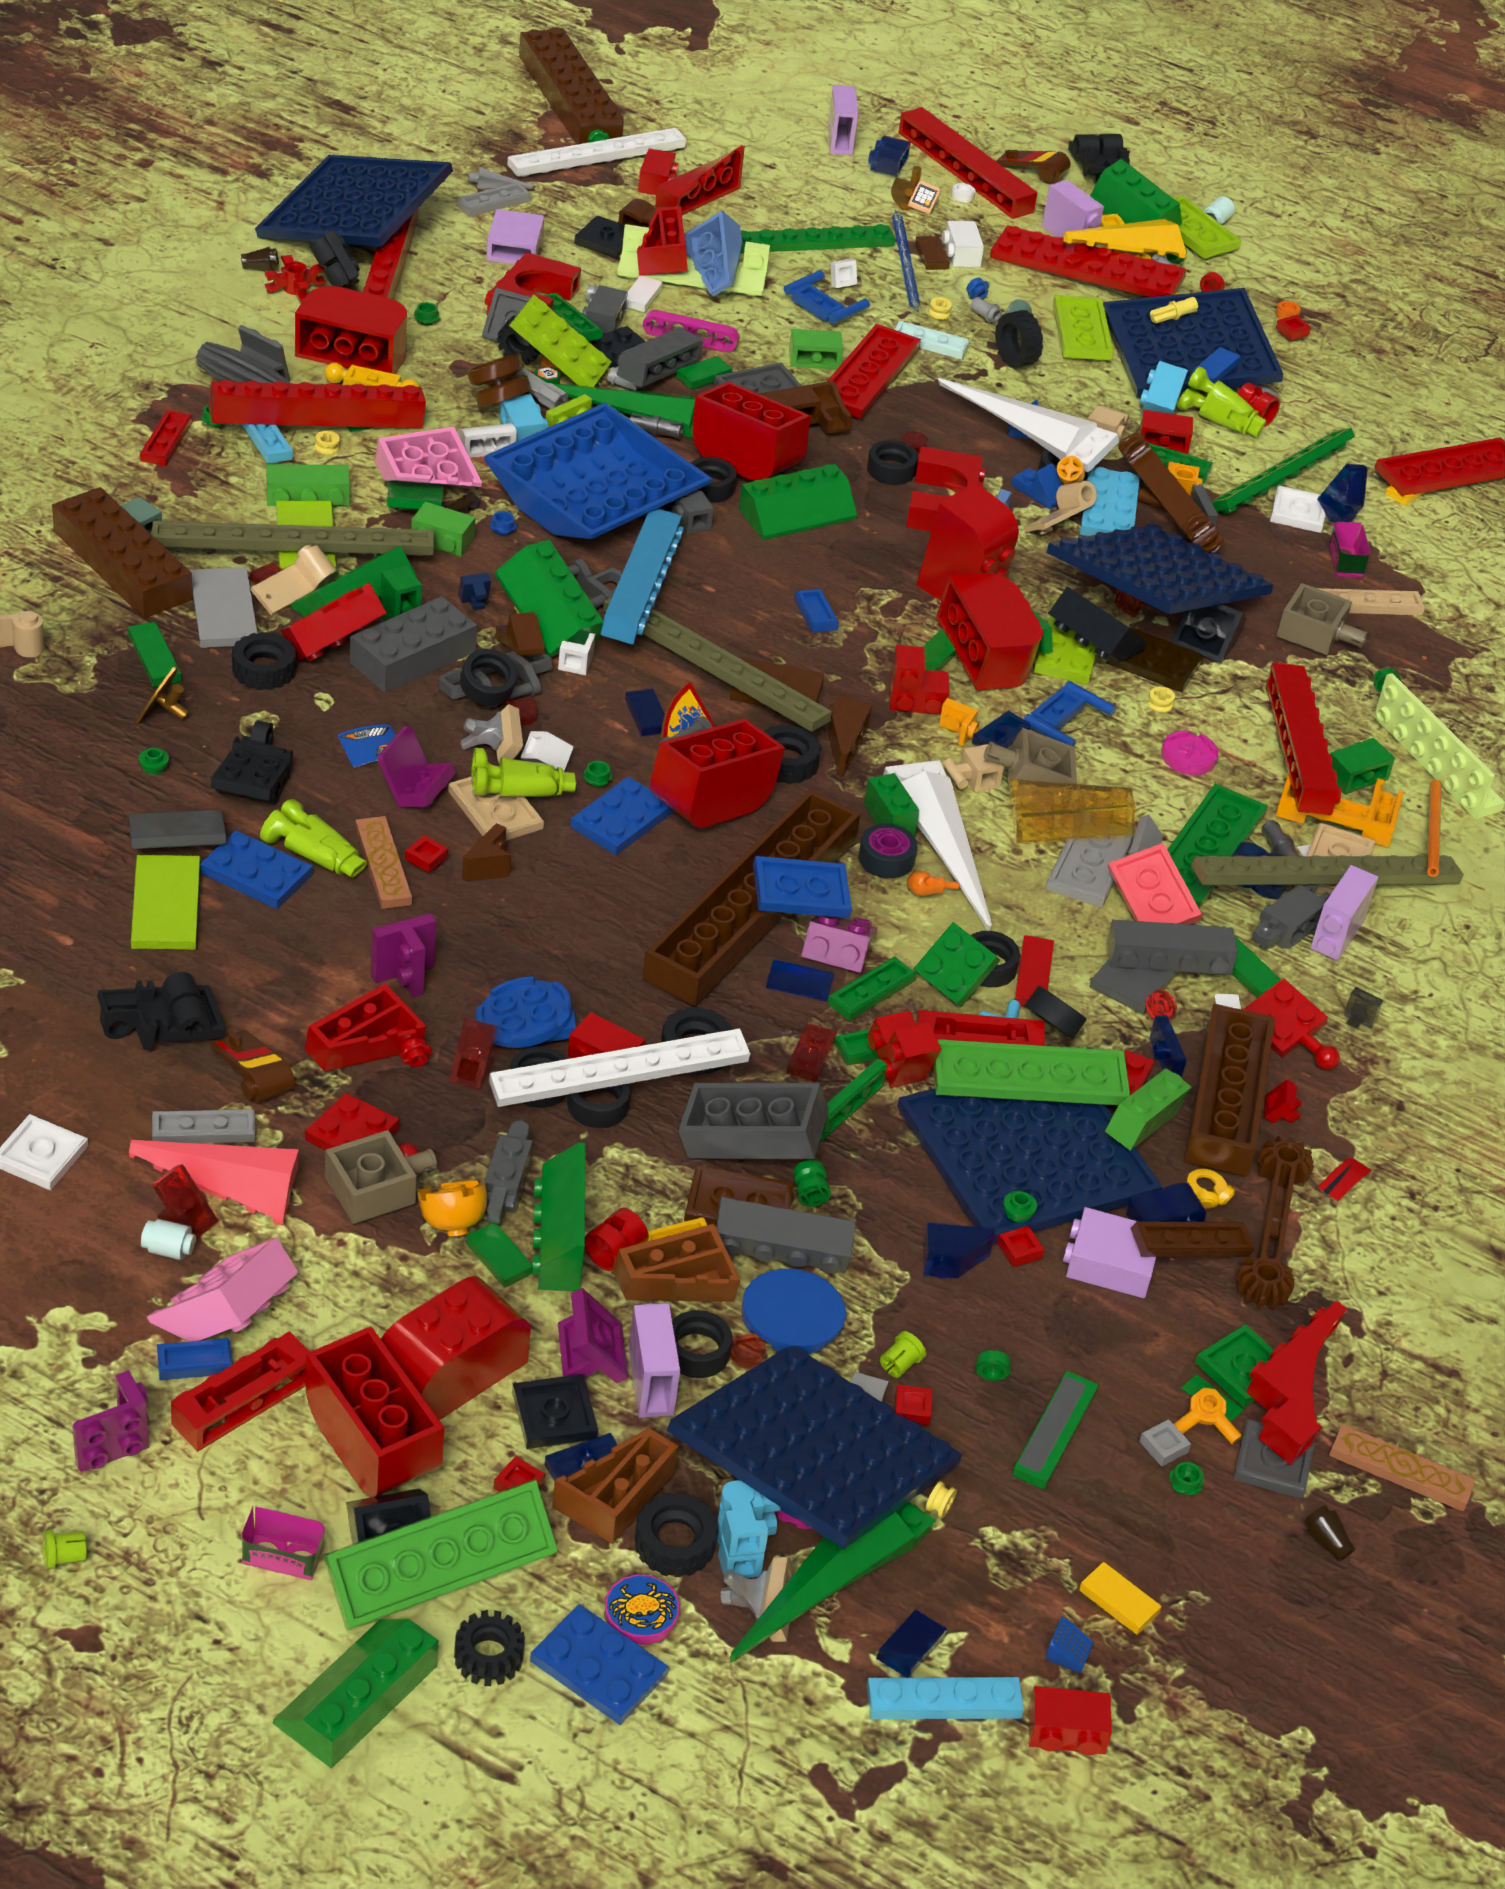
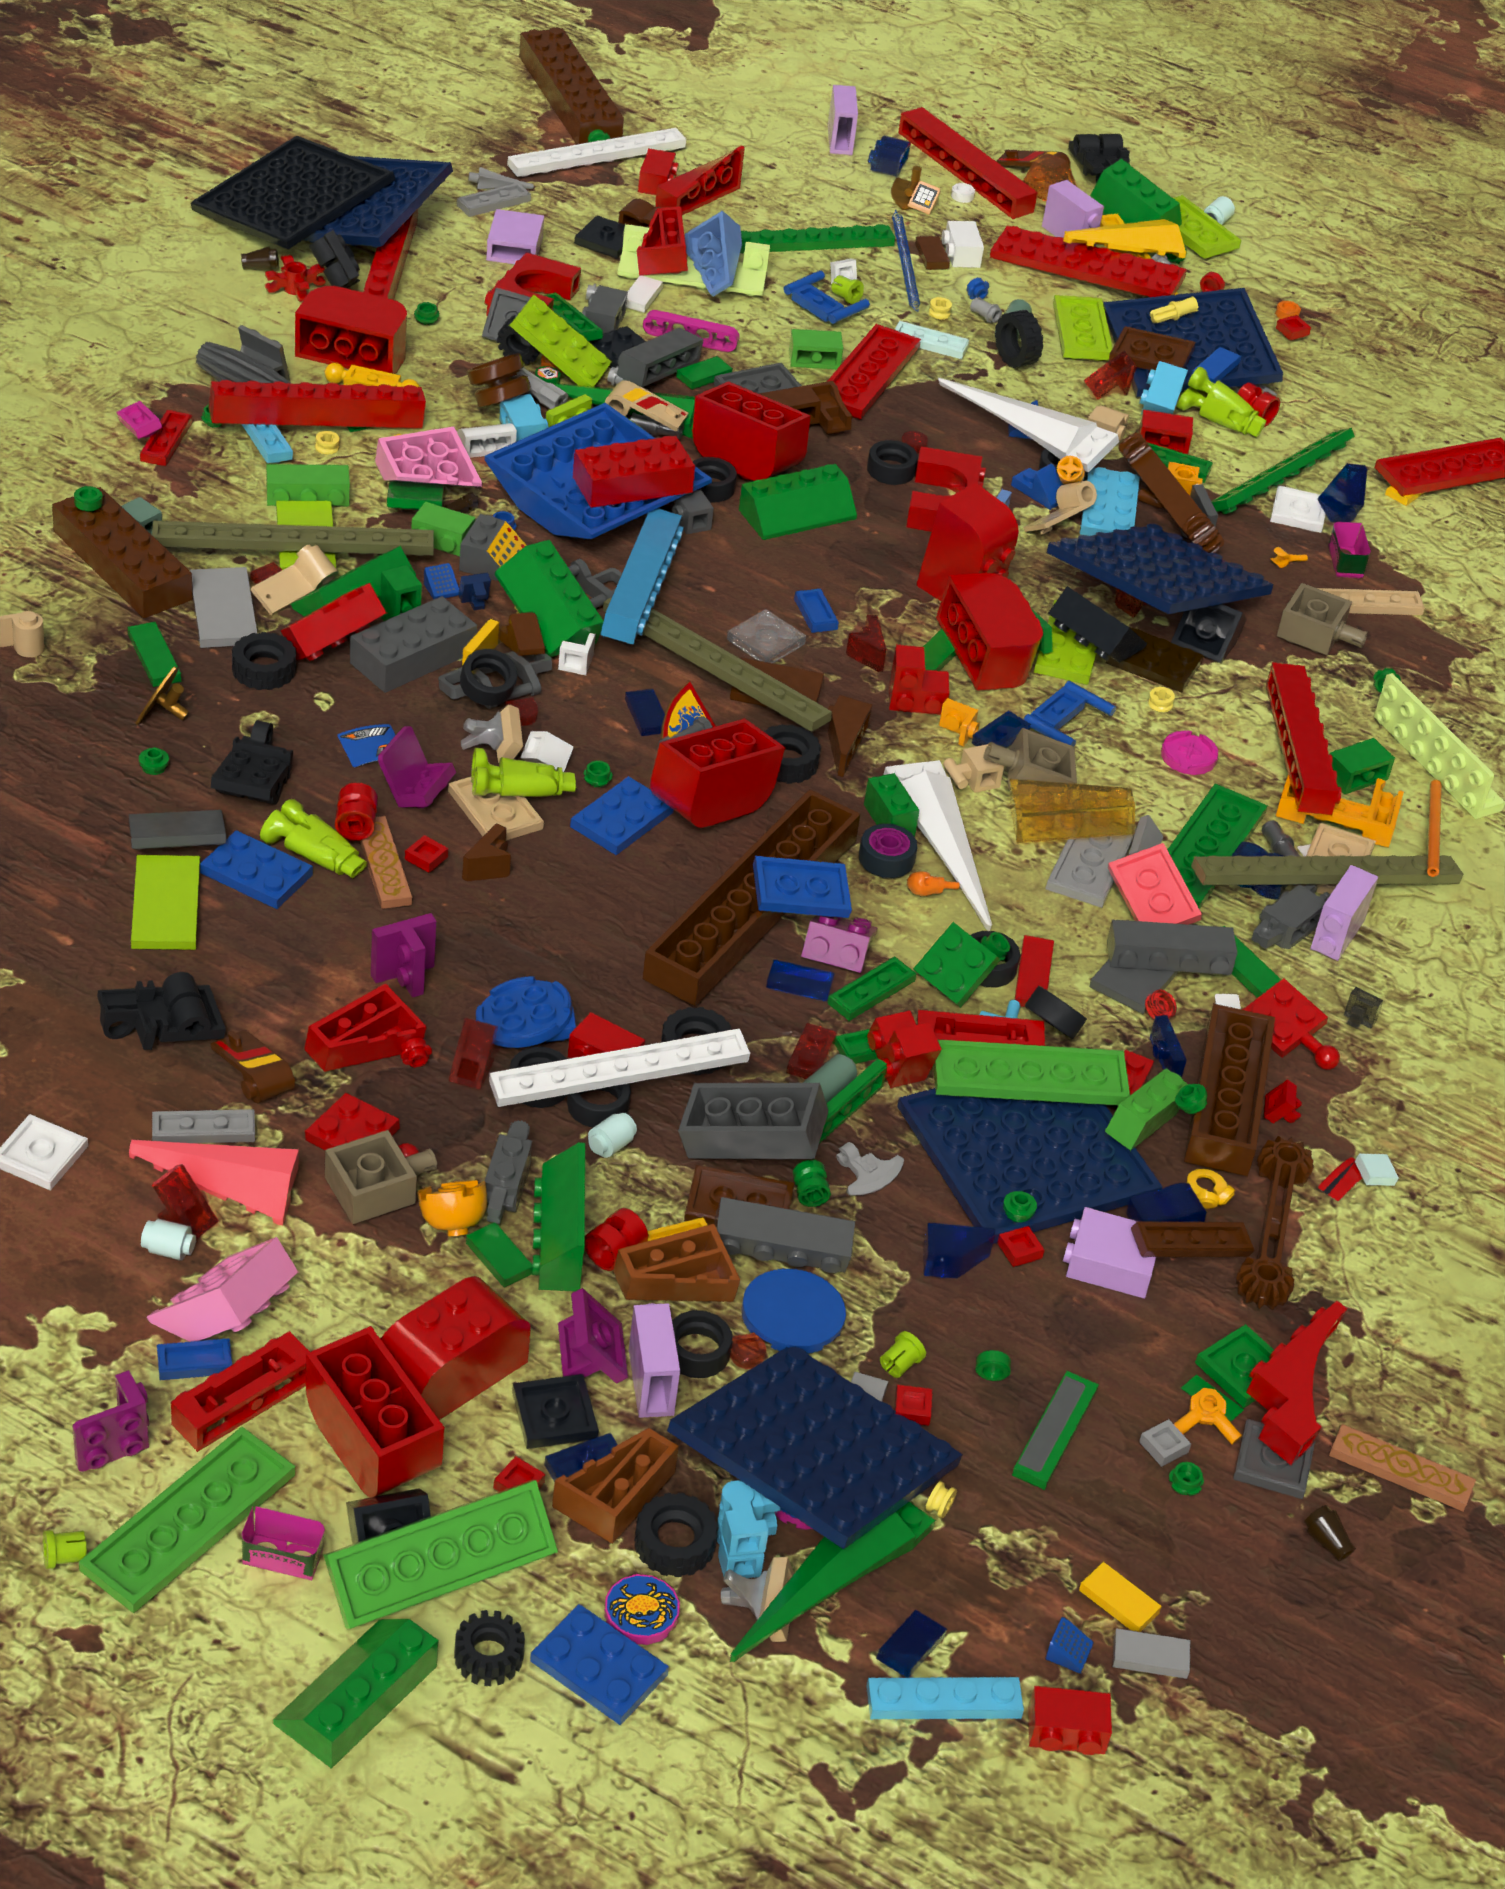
none -> green tile [74,486,103,511]
none -> bright green plate [79,1426,295,1614]
none -> dark pink plate [116,401,162,439]
none -> black tile [190,136,395,250]
none -> red wheel [335,783,378,841]
none -> blue slope [424,563,459,600]
none -> dark grey slope [459,514,527,581]
none -> yellow tile [462,619,499,666]
none -> red brick [573,436,695,508]
none -> light aqua brick [588,1113,637,1158]
none -> tan door [605,380,689,432]
none -> clear plate [727,609,806,663]
none -> sand green brick [803,1054,857,1103]
none -> lime bush [831,275,864,304]
none -> light grey piece [836,1142,904,1196]
none -> clear red slope [846,615,887,672]
none -> green plate [981,932,1010,961]
none -> clear orange slope [1023,153,1077,201]
none -> clear red slope [1083,350,1137,400]
none -> reddish brown tile [1109,326,1196,370]
none -> light grey tile [1112,1628,1190,1679]
none -> green plate [1175,1084,1208,1114]
none -> light orange hand [1270,547,1308,568]
none -> light aqua tile [1355,1154,1399,1186]

